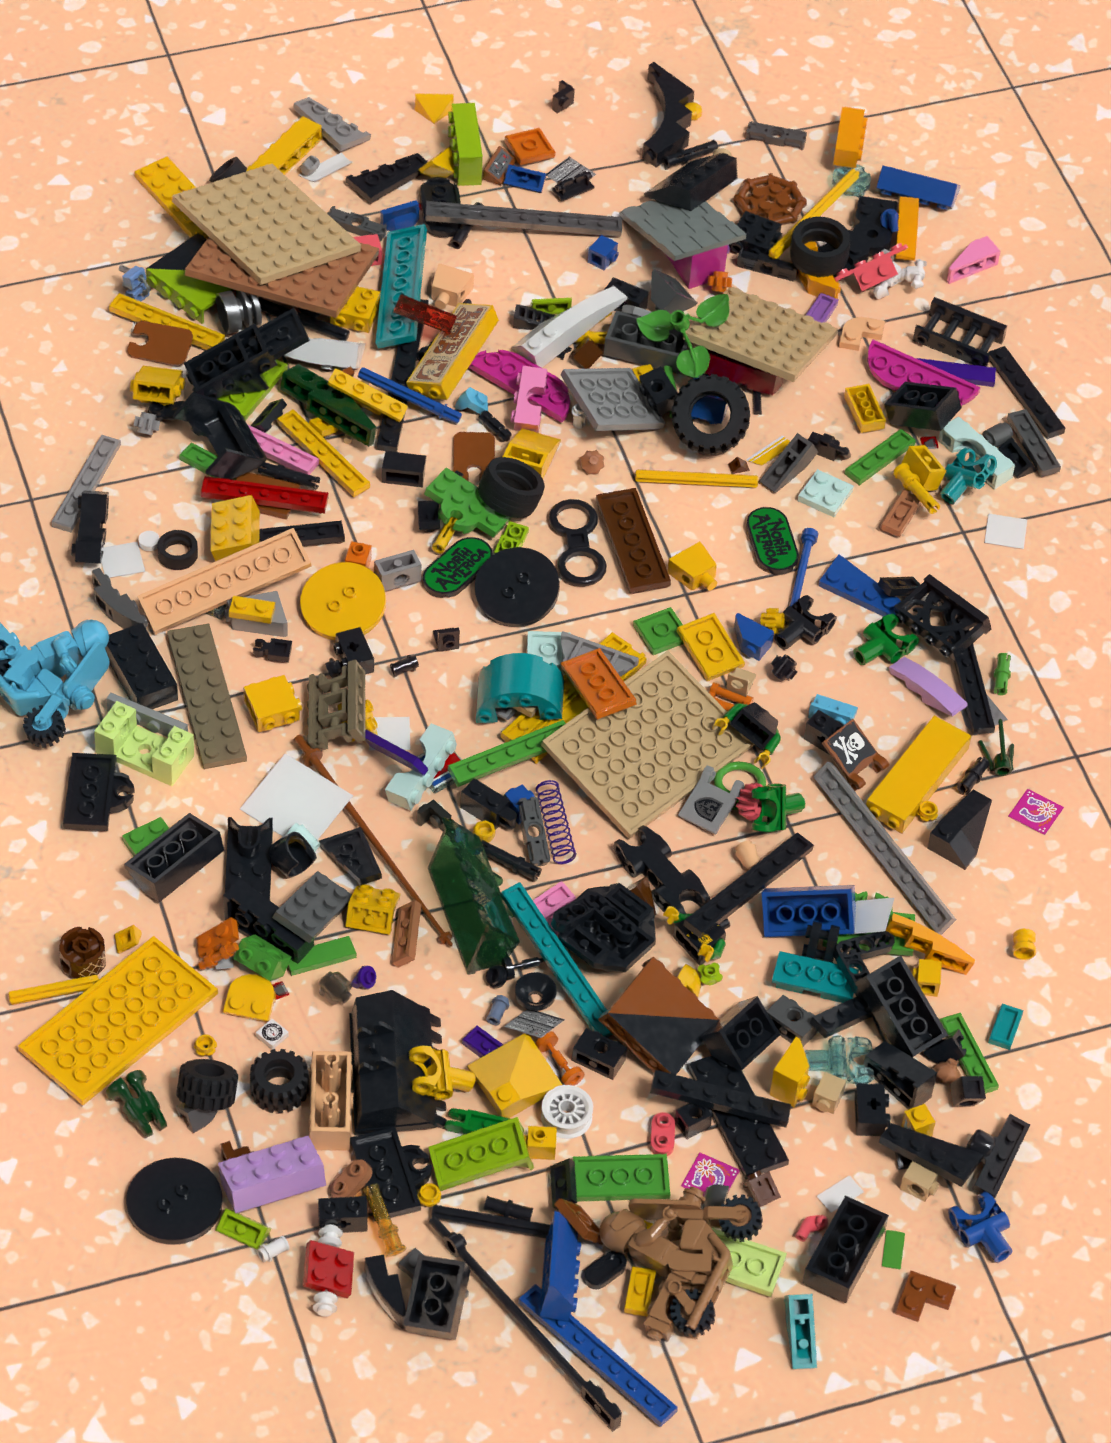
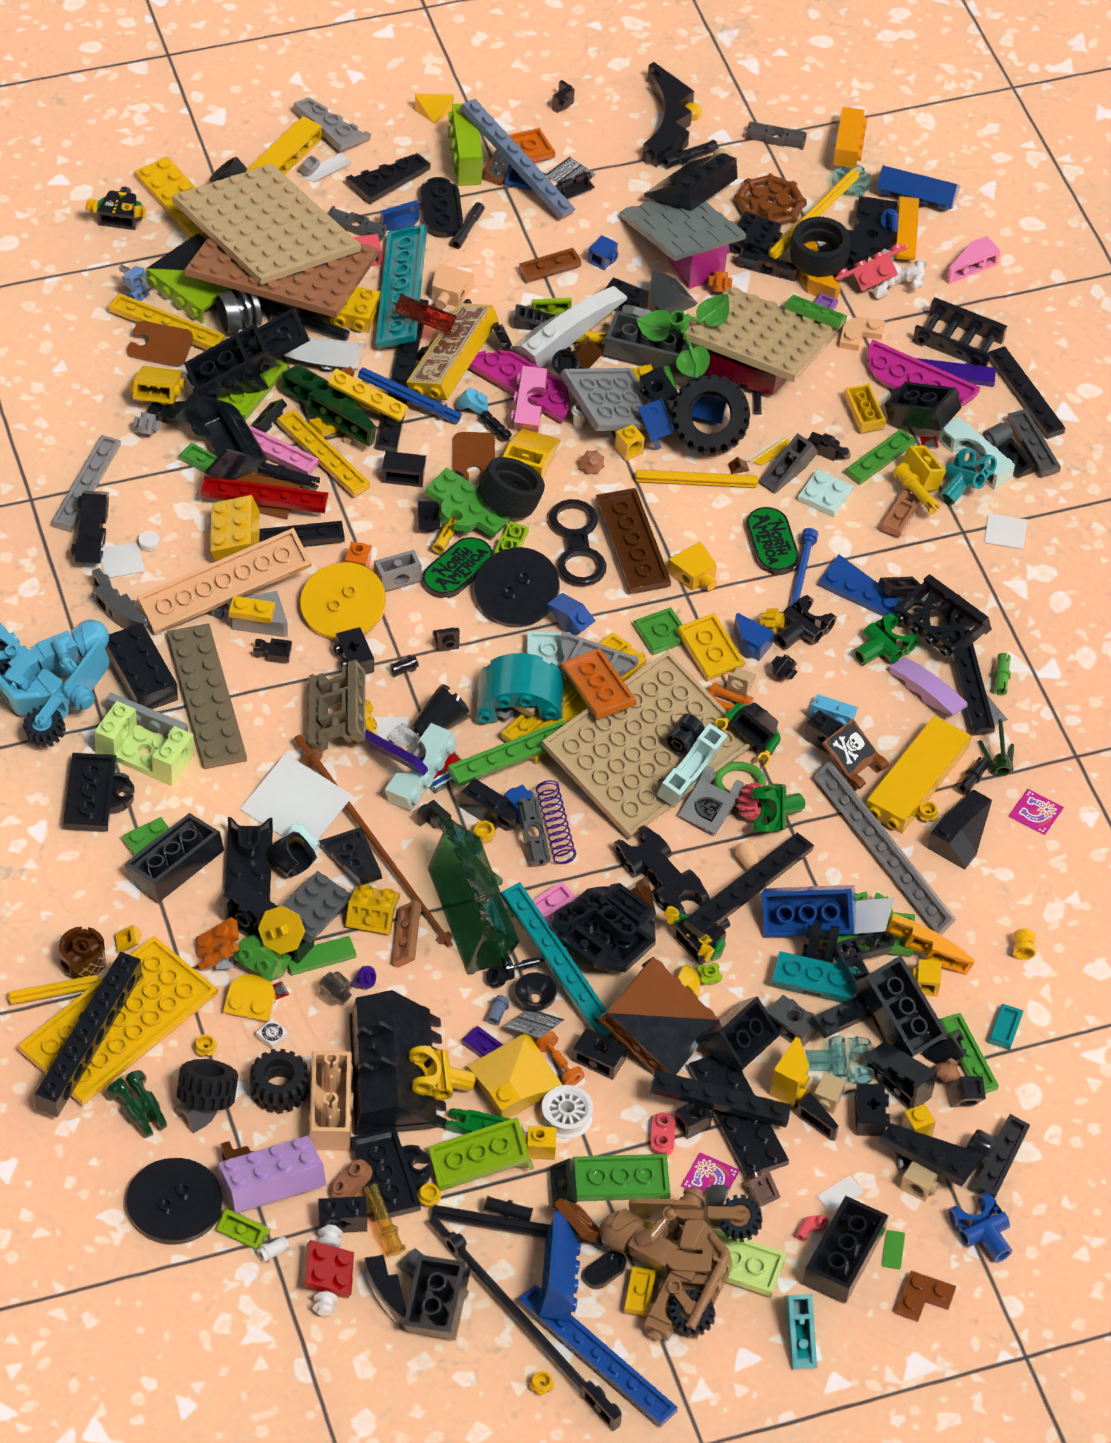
black tyre [158,530,198,570] -> none
yellow brick [243,675,302,732] -> none
black plate [325,658,342,678] -> none
yellow slope [419,146,454,178] -> none
flat silver plate [425,201,622,237] -> none
black pin [477,840,542,881] -> none
none -> black brick [35,951,142,1118]
none -> black torso [85,186,146,230]
none -> yellow piece [258,905,305,955]
none -> clear brick [387,723,421,756]
none -> black cone [410,684,471,742]
none -> sand blue plate [460,99,575,219]
none -> black gear [493,321,513,351]
none -> dark orange plate [519,248,582,282]
none -> yellow plate [530,1371,554,1395]
none -> blue slope [546,593,596,636]
none -> black wheel [552,349,582,376]
none -> yellow brick [615,424,644,461]
none -> blue piece [638,397,675,450]
none -> light aqua arch [657,723,727,808]
none -> black wheel [665,714,705,755]
none -> bright green tile [784,295,847,329]
none -> black slope [797,1092,839,1141]

